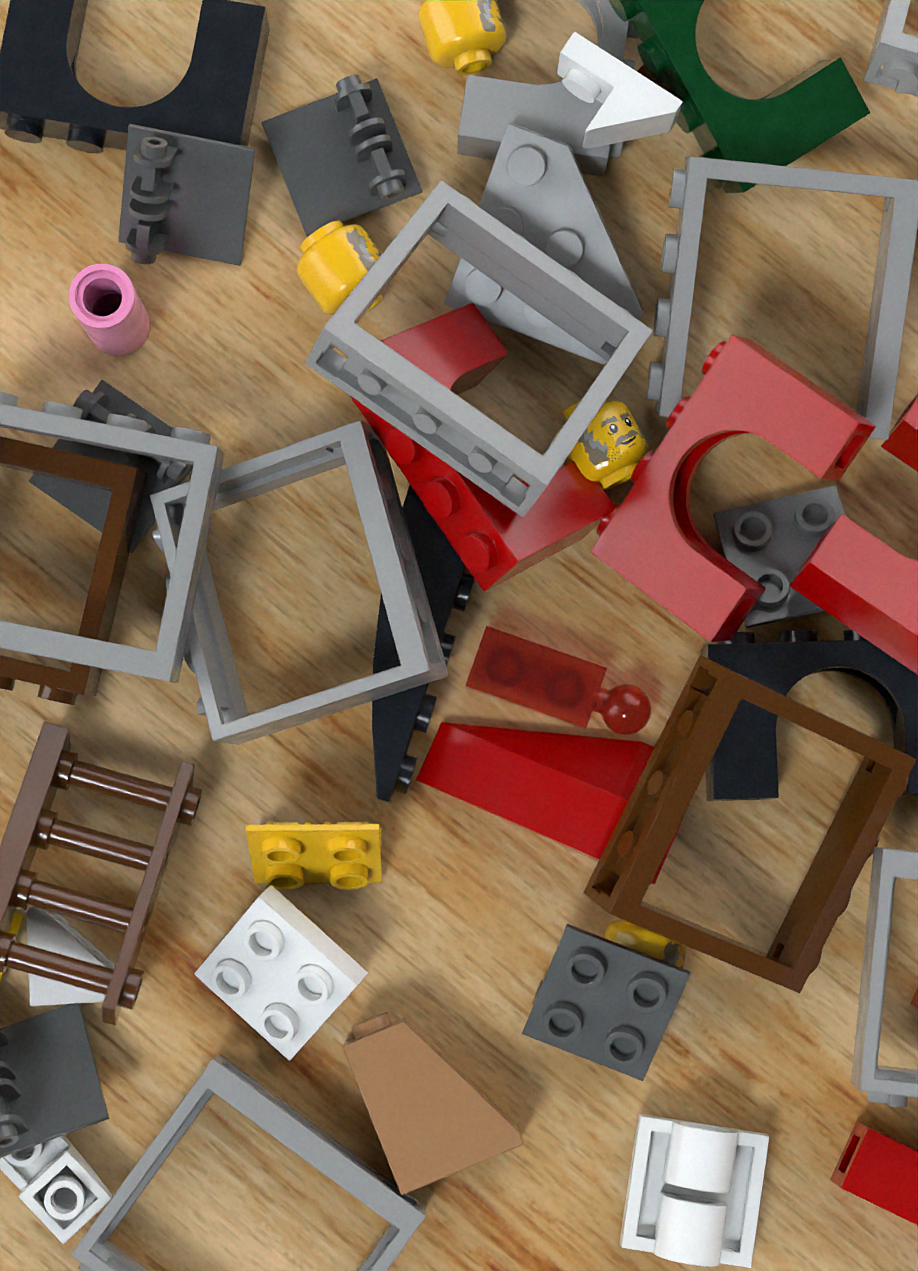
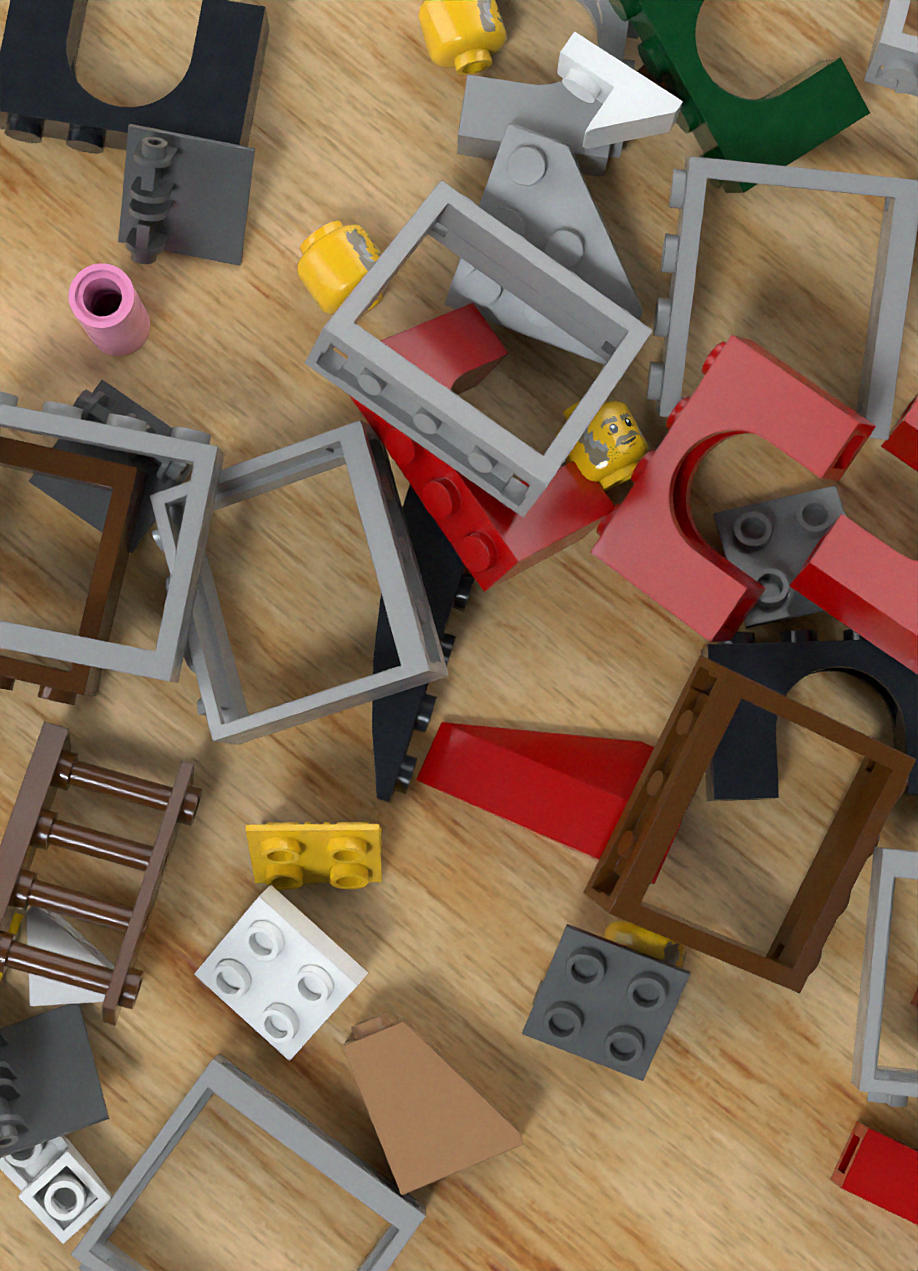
dark grey hinge [262,75,423,237] -> none
clear red plate [465,626,652,735] -> none
white plate [619,1113,769,1268] -> none

